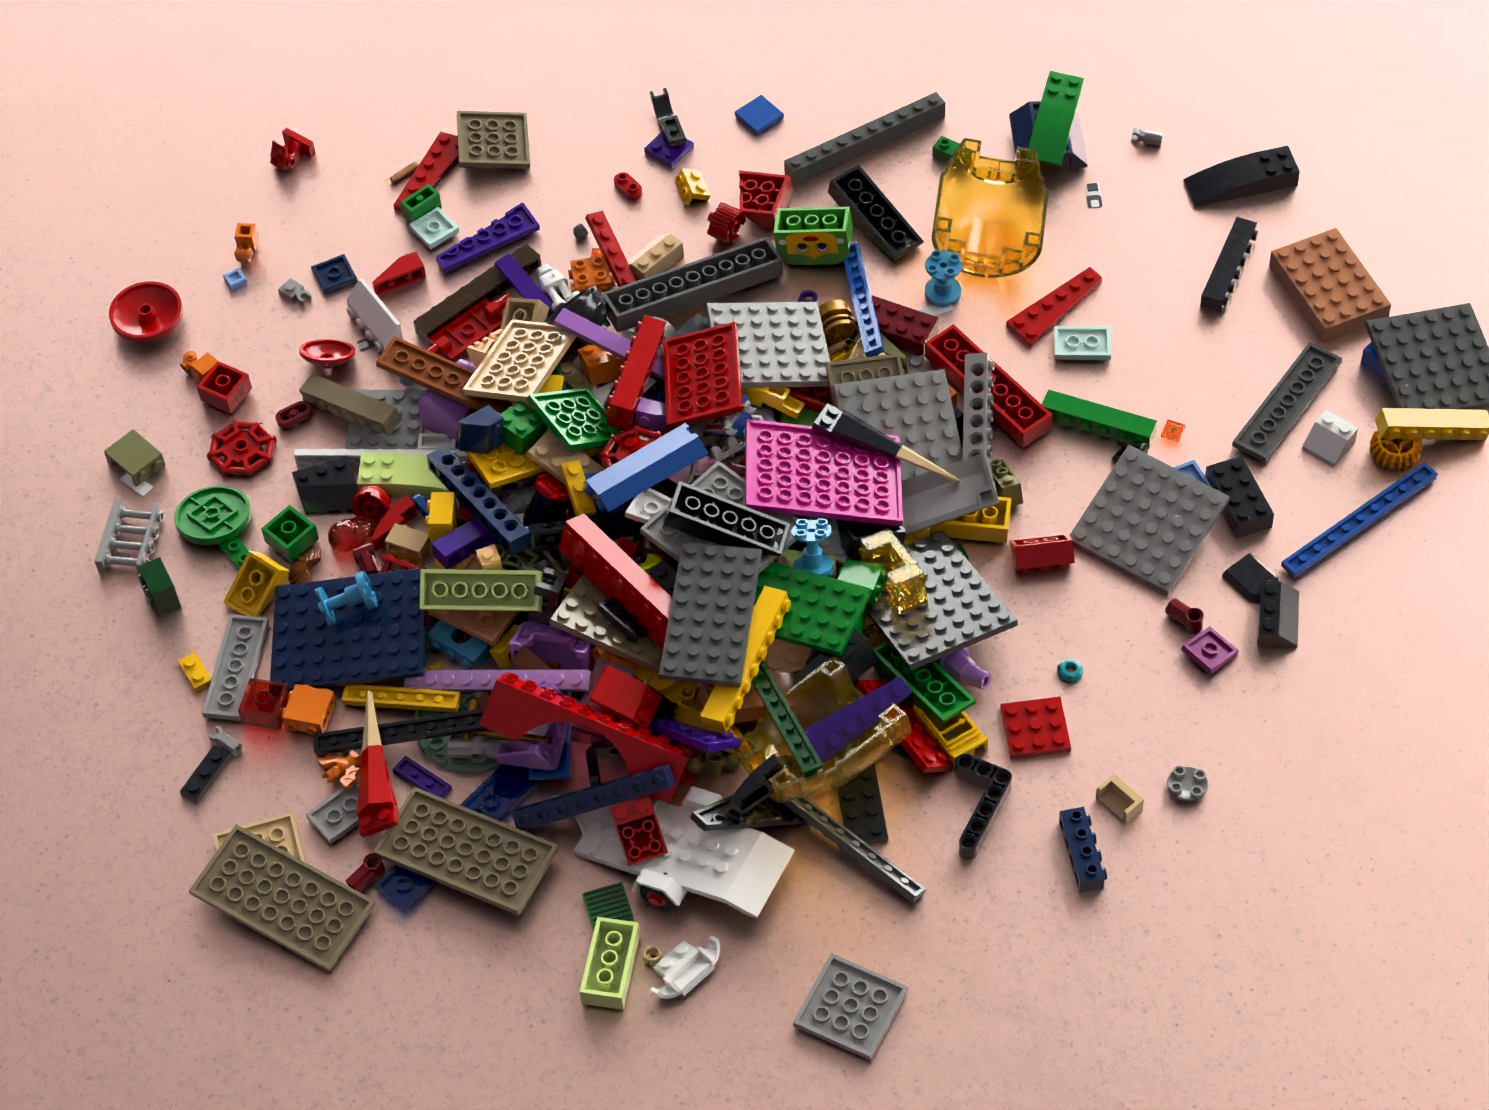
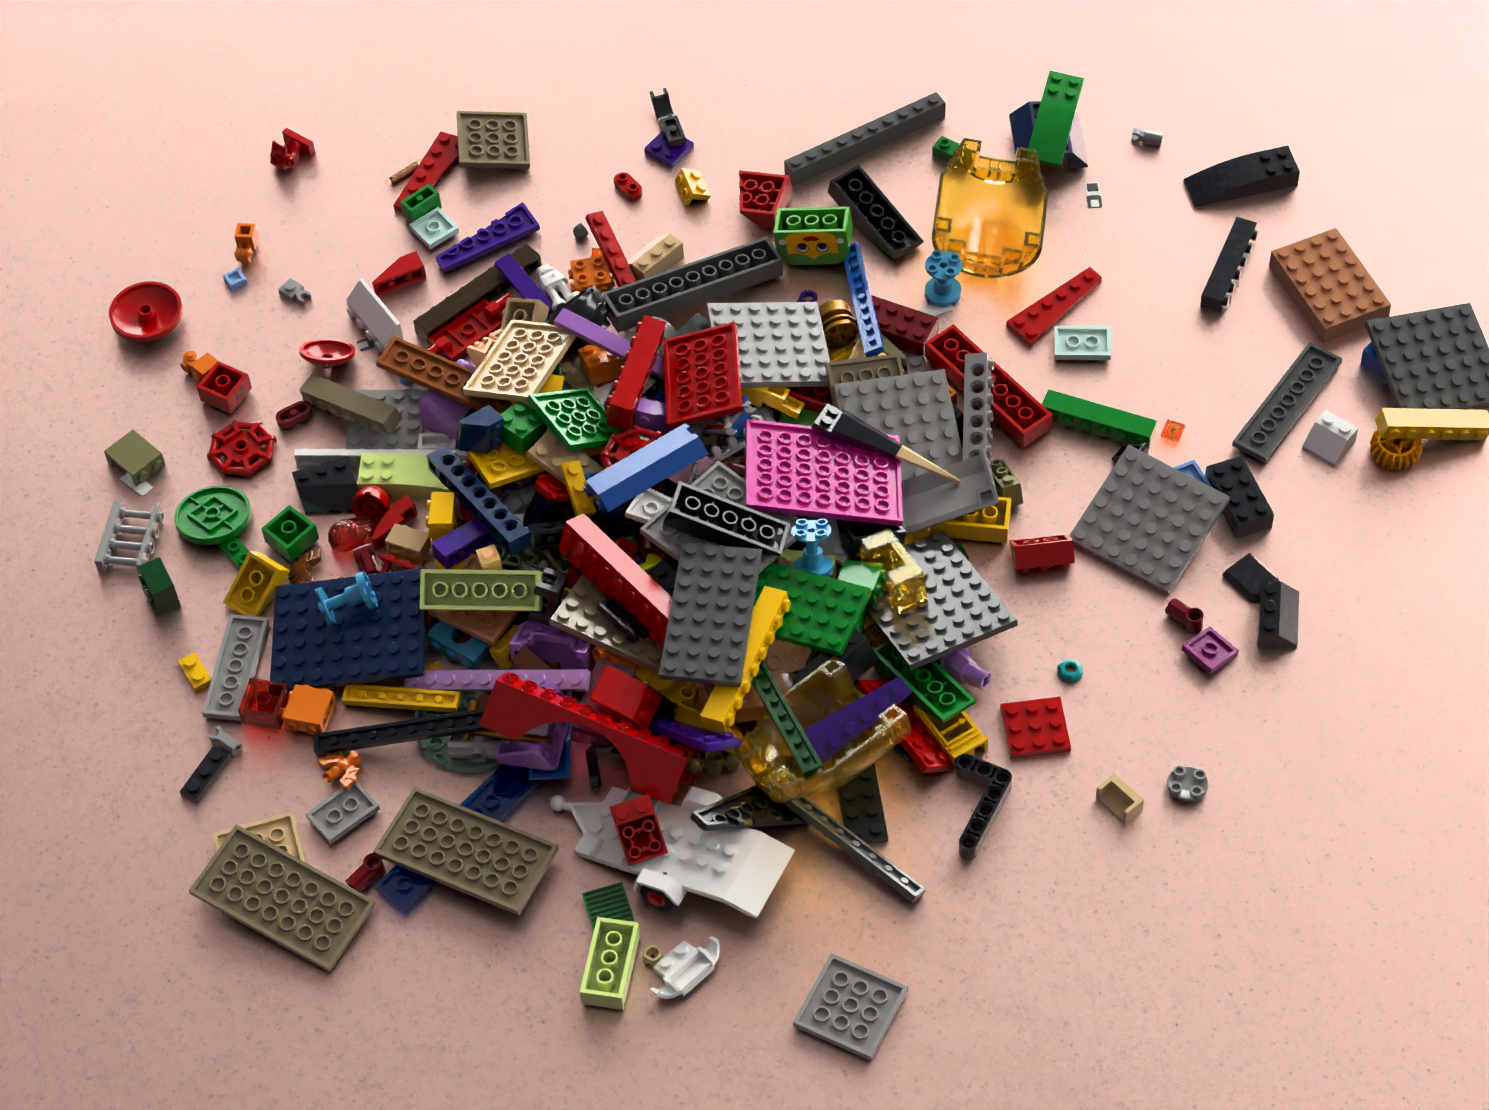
dark blue tile [311,254,358,295] -> none
red plate [356,690,398,838] -> none
dark purple tile [392,755,452,799] -> none
blue plate [410,493,429,520] -> none
dark blue brick [511,764,676,831] -> none
red brick [707,202,746,243] -> none
black slope [730,754,789,816] -> none
blue tile [735,95,784,135] -> none
light nougat piece [827,338,853,355] -> none
dark blue brick [1059,807,1107,893] -> none
blue plate [1281,462,1438,579] -> none

